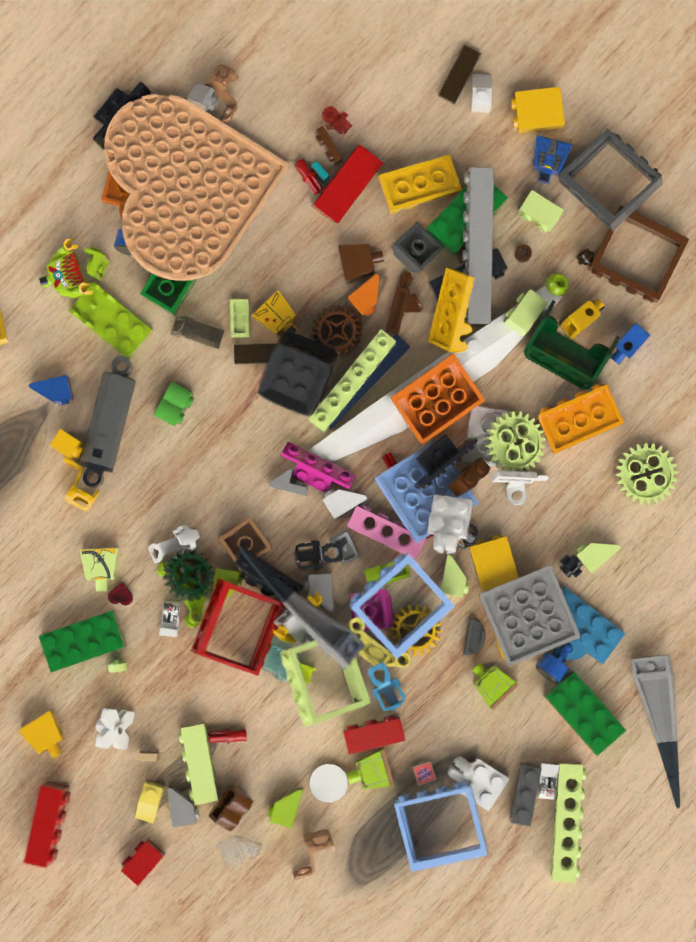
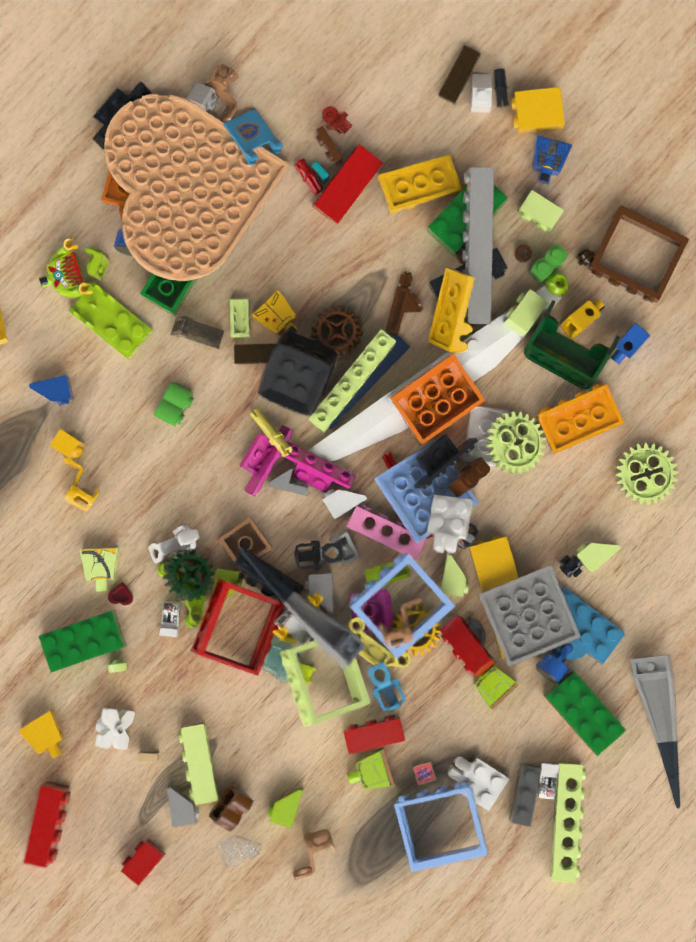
dark grey piece [79,356,136,488] -> none
light yellow slope [135,780,166,823] -> none
red axle [208,729,247,744] -> none
white tile [310,764,348,803] -> none
reddish brown torso [338,244,384,284] -> none
orange slope [347,274,379,317] -> none
dark grey slope [391,221,444,274] -> none
white piece [491,470,549,505] -> none
dark grey window [558,129,663,231] -> none
none -> dark azure flag [223,109,283,166]
none -> dark pink bracket [239,425,293,497]
none -> light yellow pin [250,408,292,456]
none -> medium nougat piece [379,598,423,648]
none -> red brick [439,615,496,677]
none -> black axle [494,68,509,108]
none -> bright green brick [529,244,568,284]

